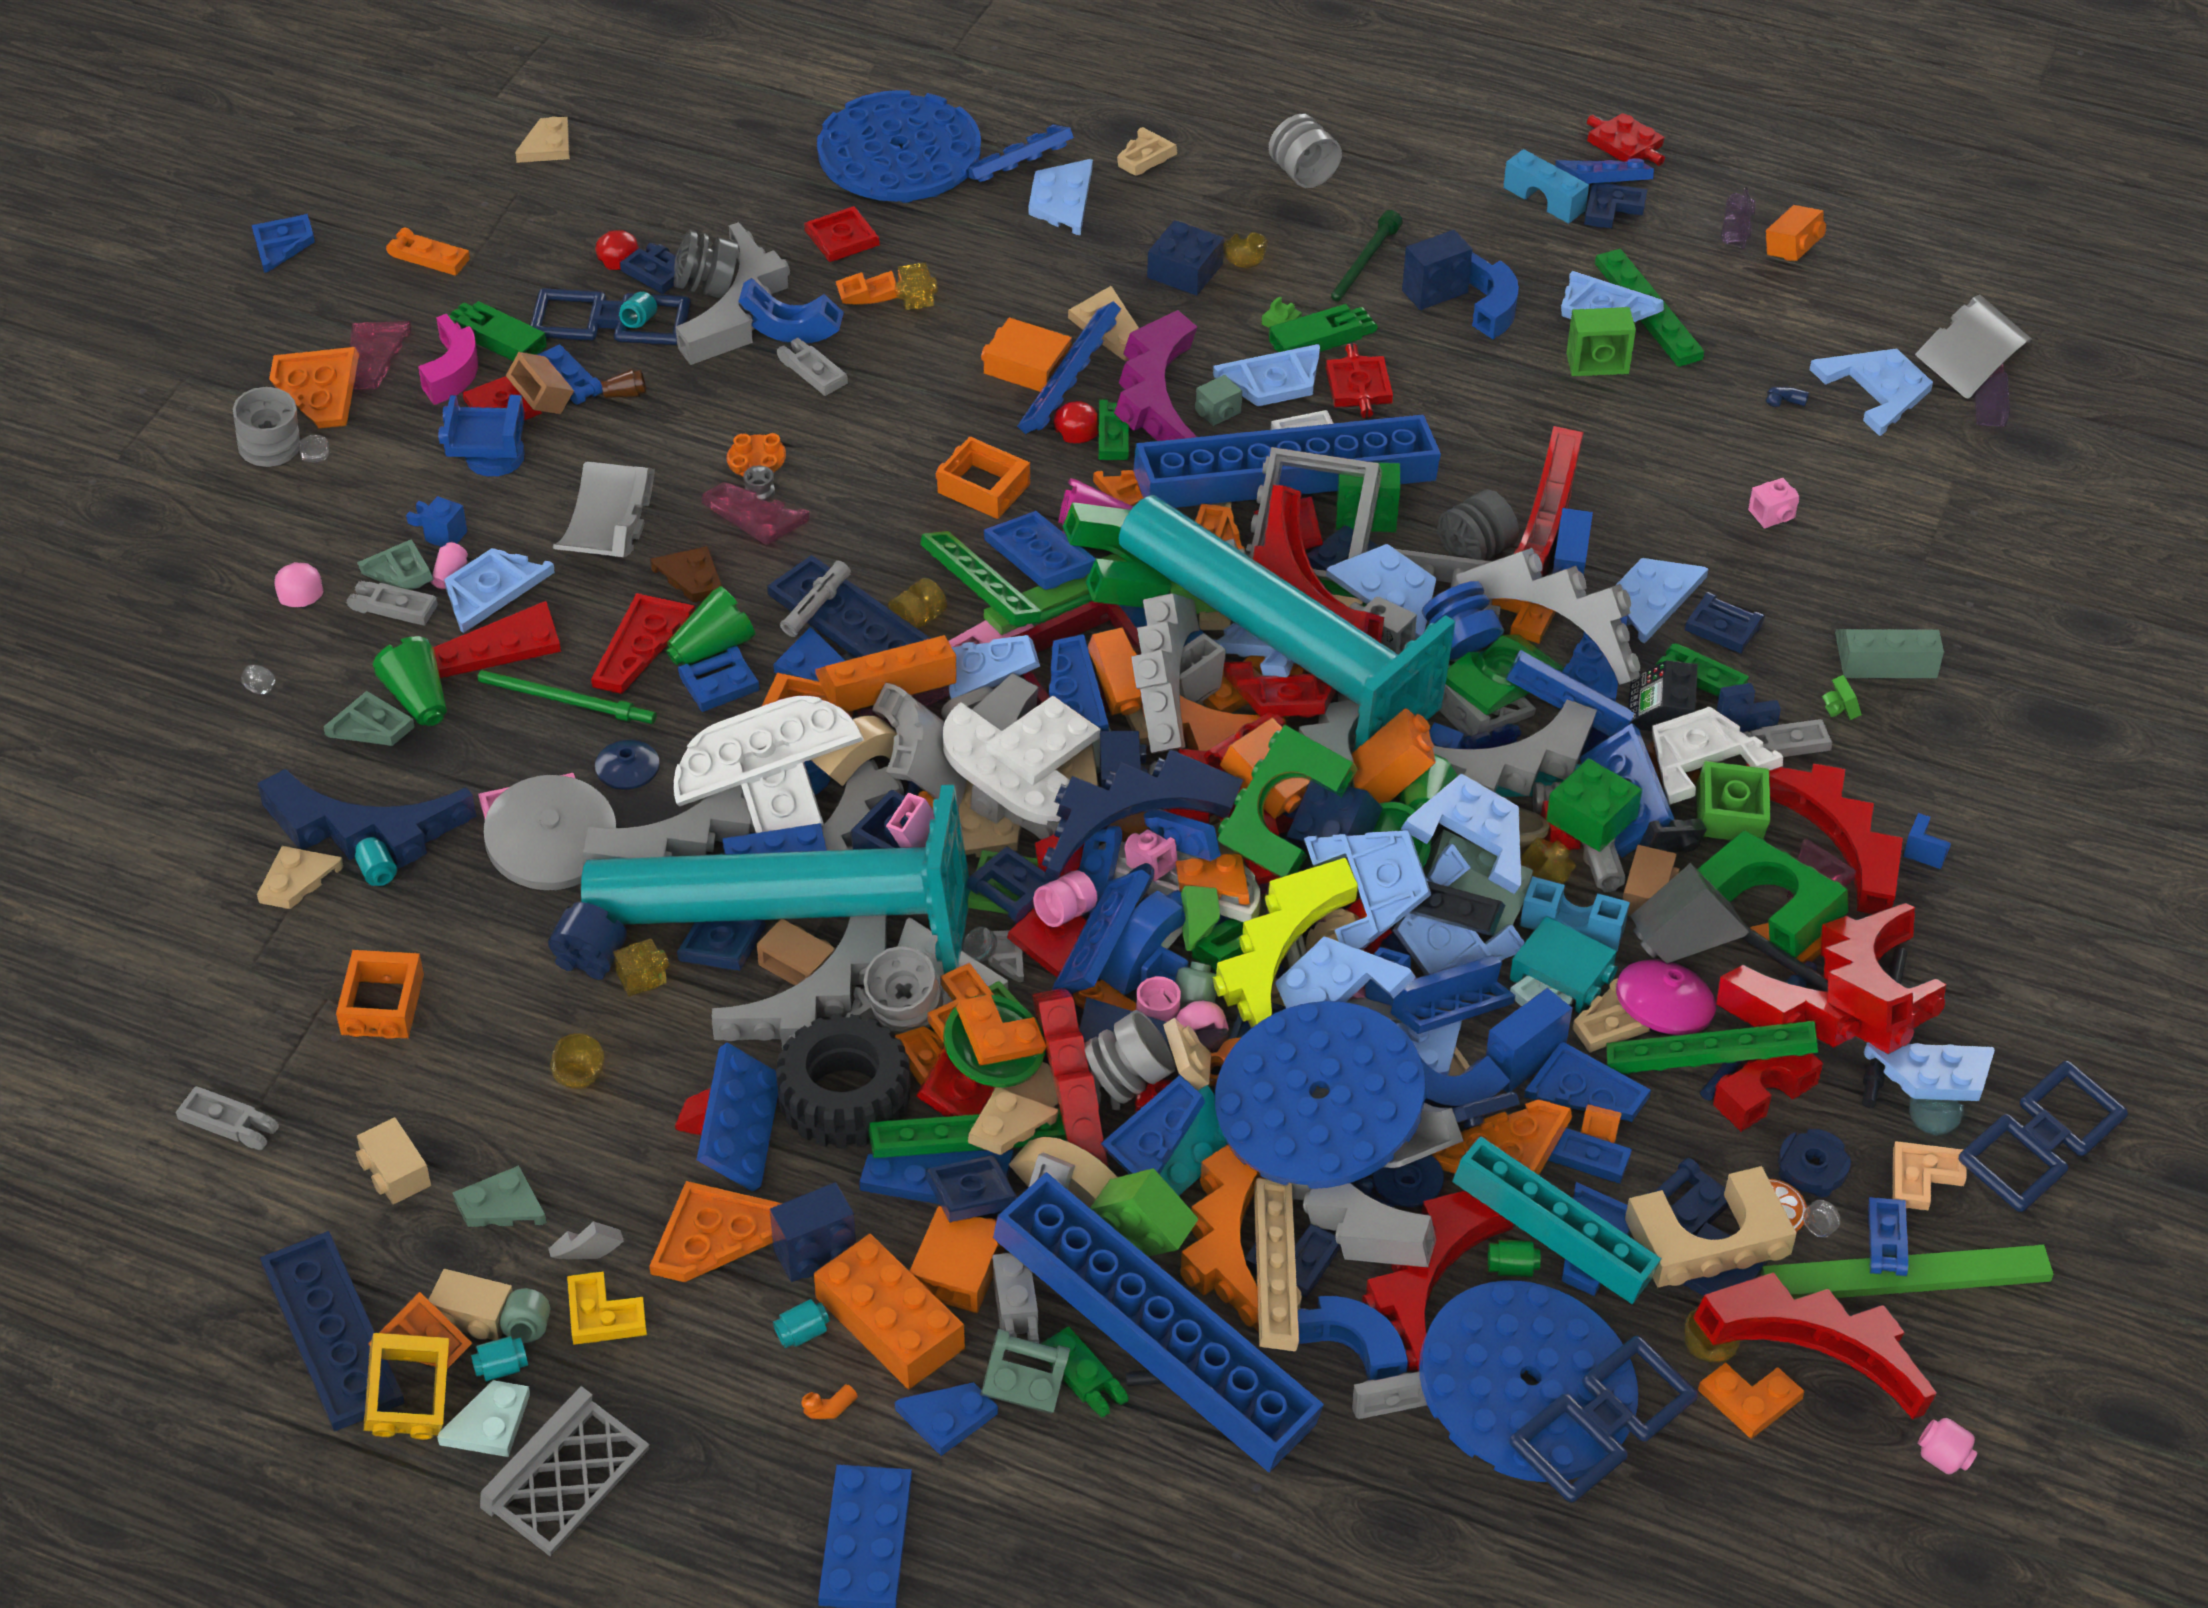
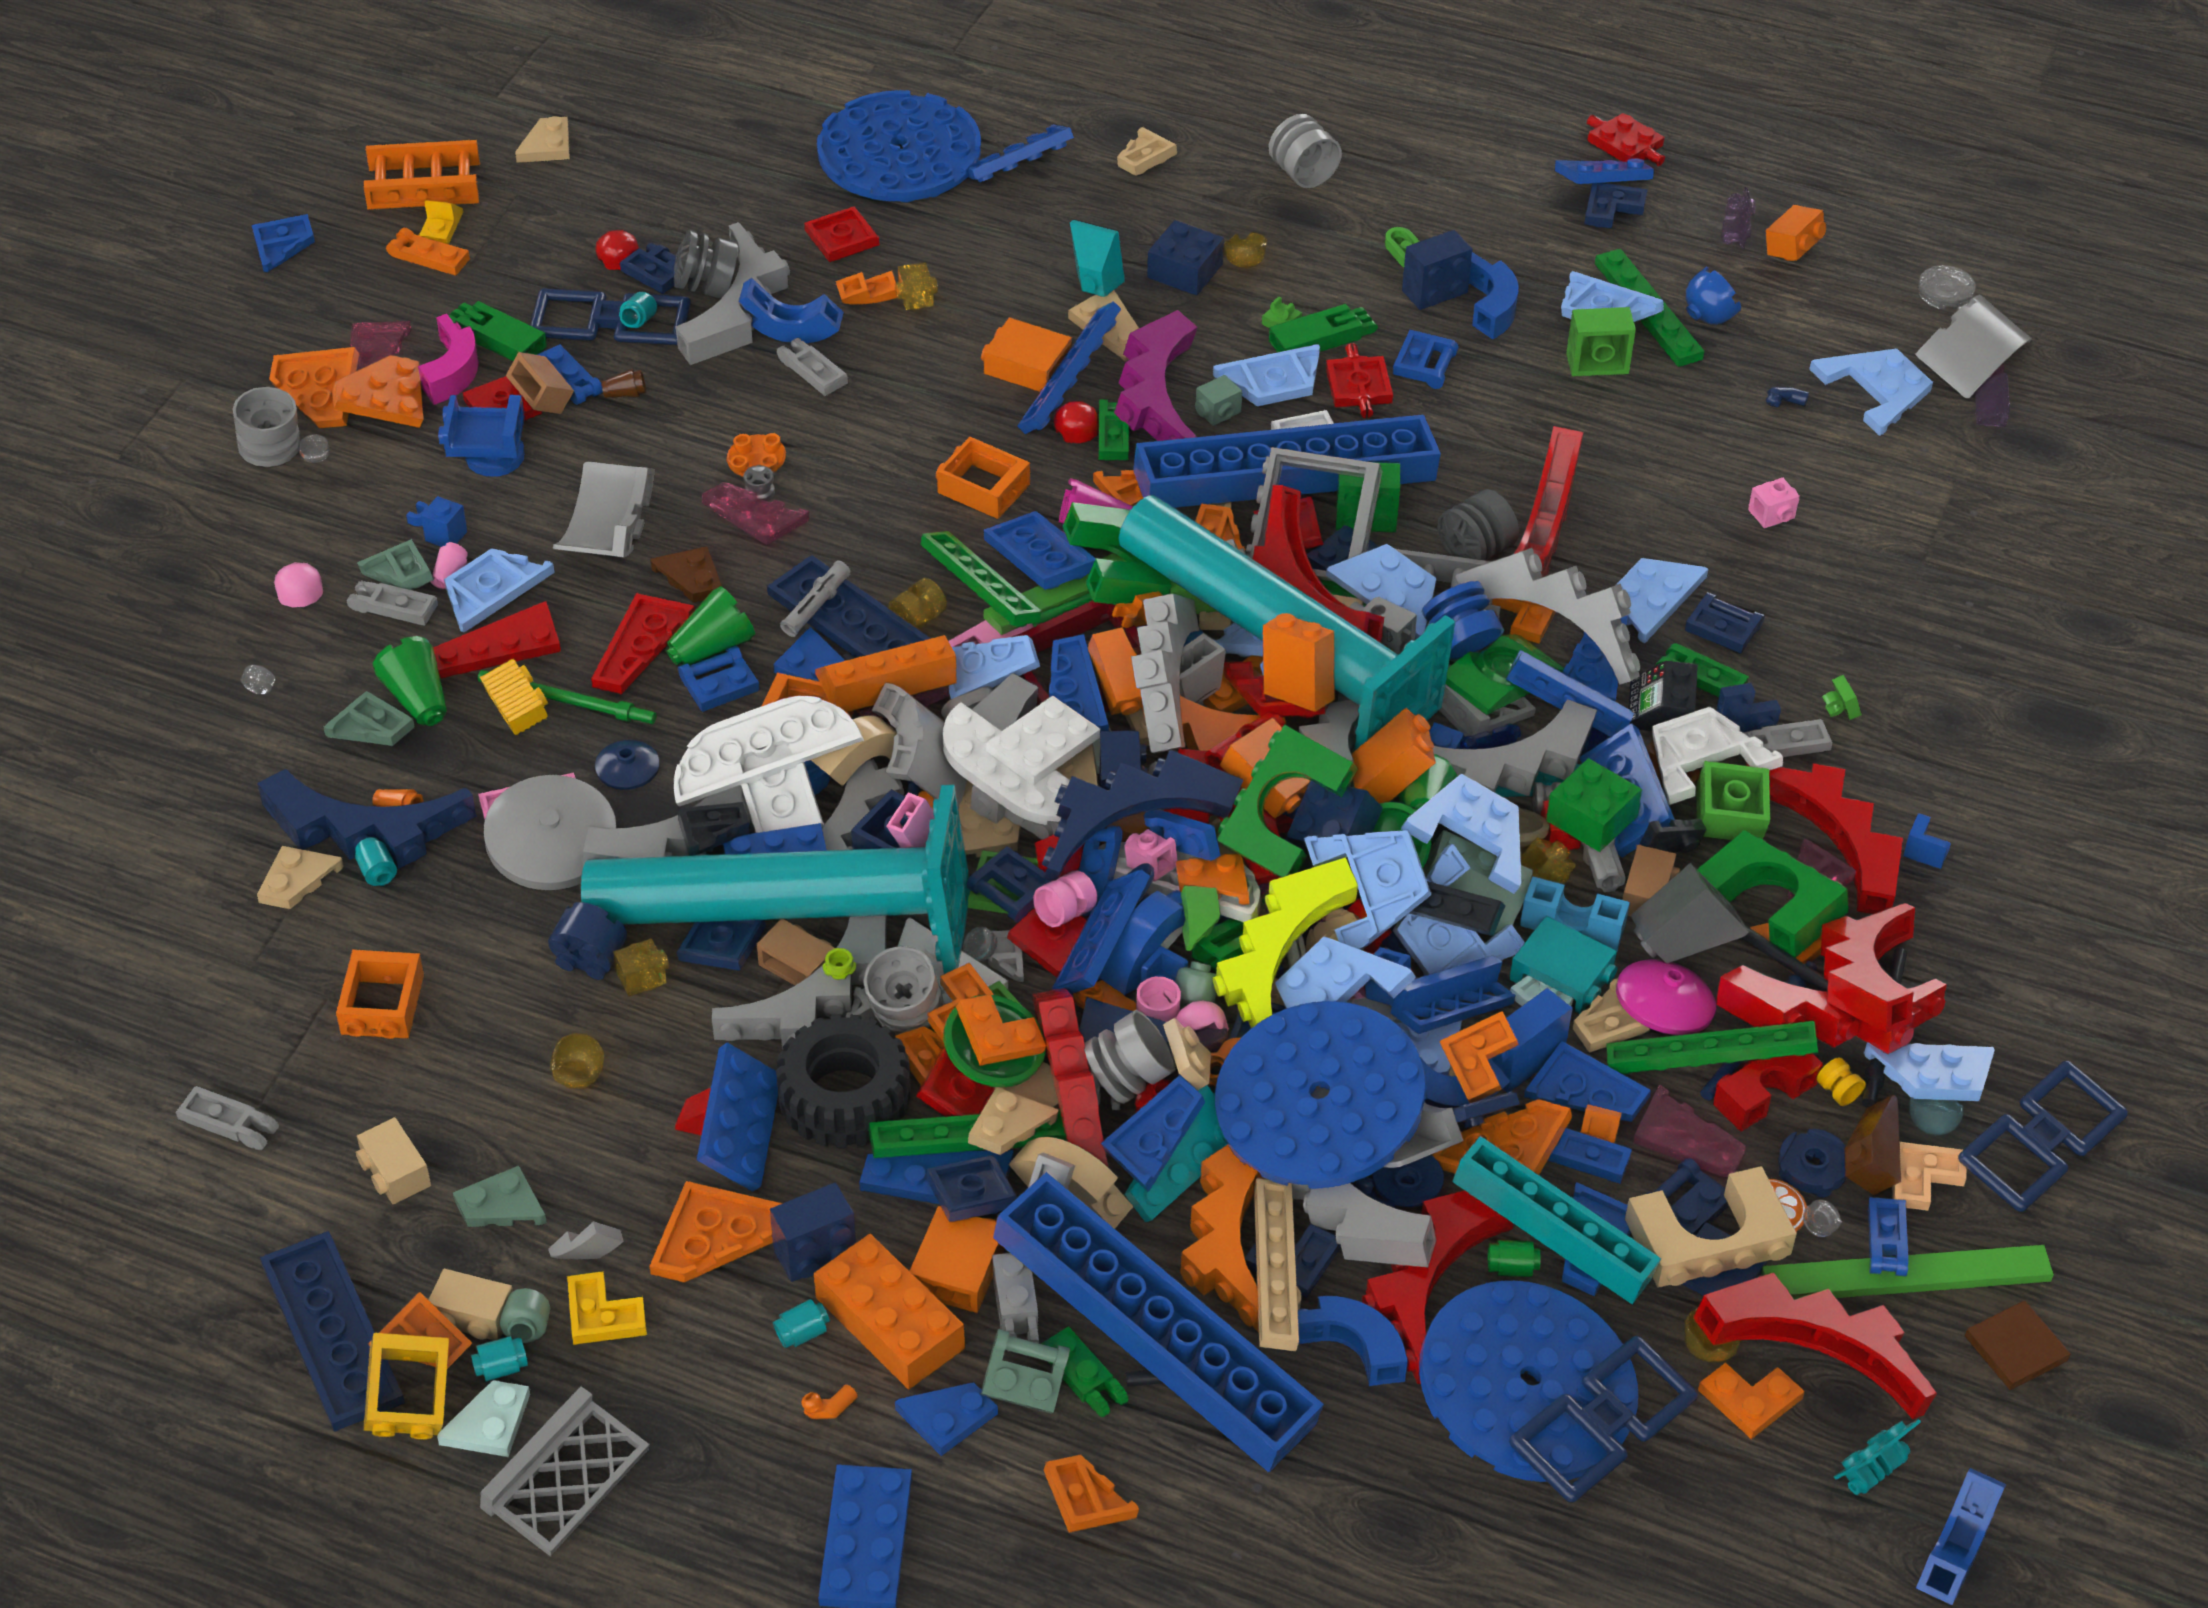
light blue wing [1029,159,1093,235] -> none
bright green brick [1090,1168,1198,1257] -> none
dark green piece [1331,210,1403,302] -> none
light grey hinge [1352,1372,1427,1419] -> none
dark azure arch [1503,149,1589,224] -> none
blue brick [1553,508,1593,575] -> none
sand green slope [1835,629,1944,678] -> none
bright pink head [1918,1418,1977,1474] -> none
none -> orange plate [332,355,424,428]
none -> orange fence [364,140,480,209]
none -> orange cone [372,789,424,807]
none -> yellow slope [419,200,463,244]
none -> yellow brick [480,659,548,735]
none -> black wing [678,802,750,856]
none -> lime plate [822,948,856,980]
none -> orange wing [1043,1455,1139,1533]
none -> teal slope [1070,220,1125,297]
none -> orange plate [1112,591,1163,628]
none -> orange brick [1263,613,1335,712]
none -> bright green plate [1385,227,1420,267]
none -> blue plate [1393,330,1459,389]
none -> orange plate [1439,1011,1519,1104]
none -> clear pink wing [1633,1084,1746,1178]
none -> blue cylinder [1686,267,1741,325]
none -> yellow wheel [1816,1057,1866,1106]
none -> teal hinge [1834,1419,1921,1495]
none -> reddish brown slope [1845,1095,1901,1195]
none -> blue arch [1916,1468,2006,1605]
none -> clear tile [1918,265,1976,309]
none -> reddish brown tile [1965,1300,2071,1390]

